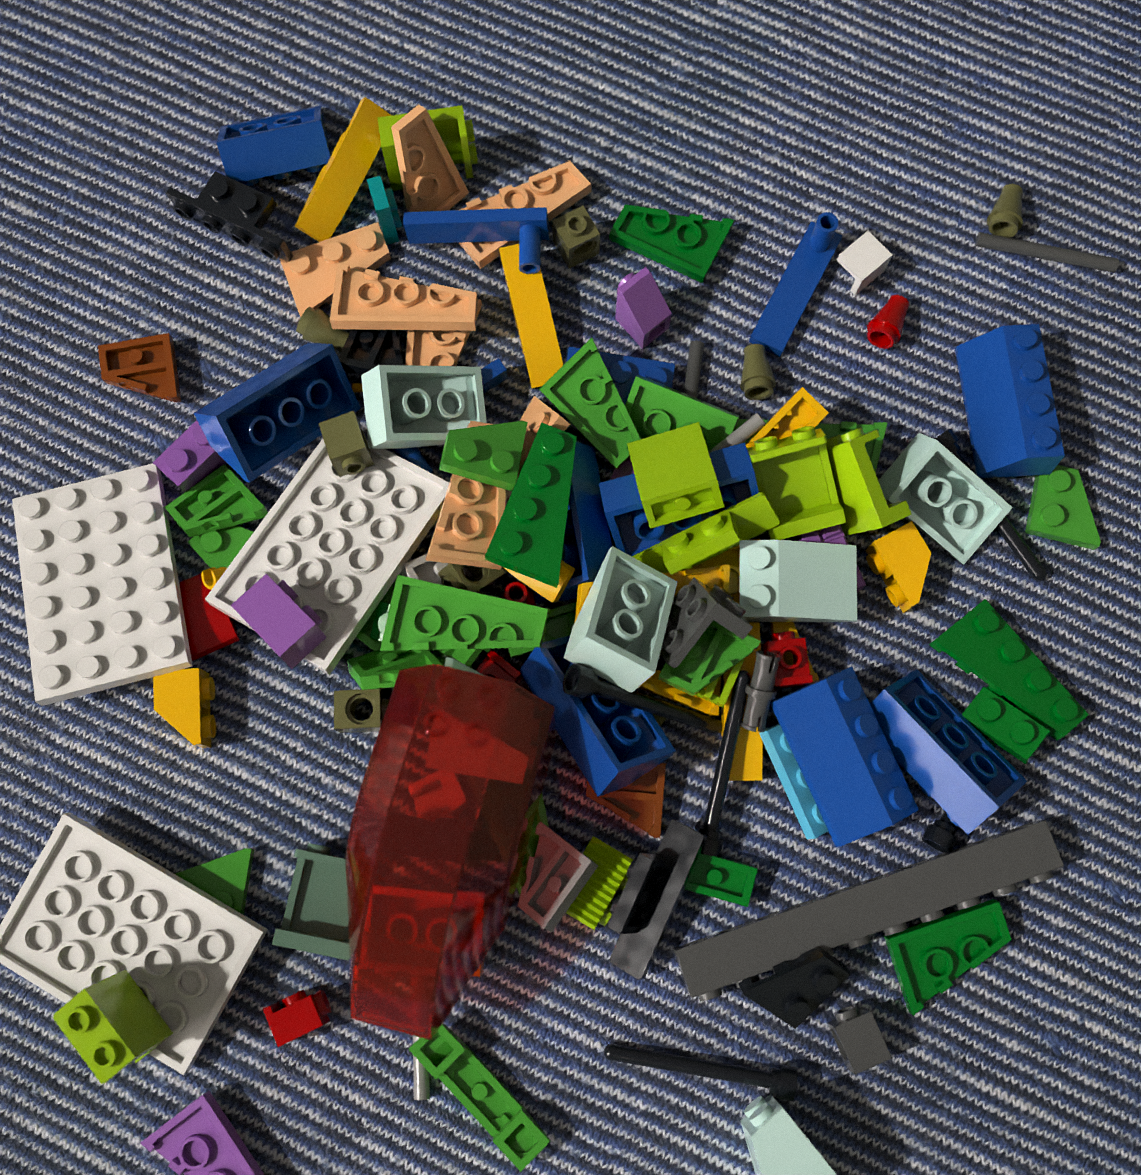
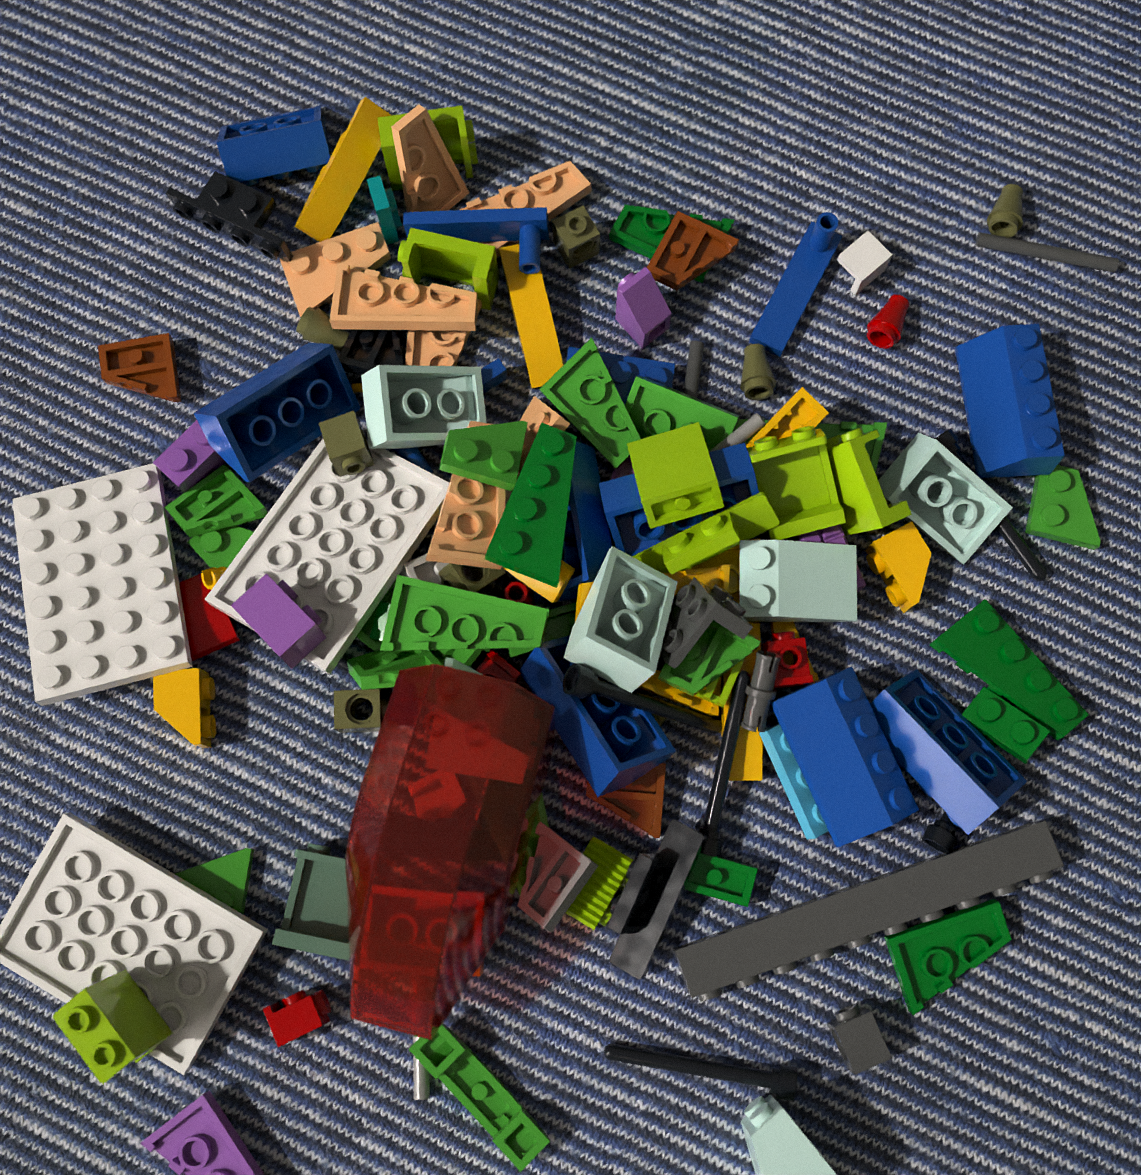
black wing [739,946,851,1029] -> none
none -> lime panel [398,227,499,310]
none -> dark orange wing [647,211,739,291]

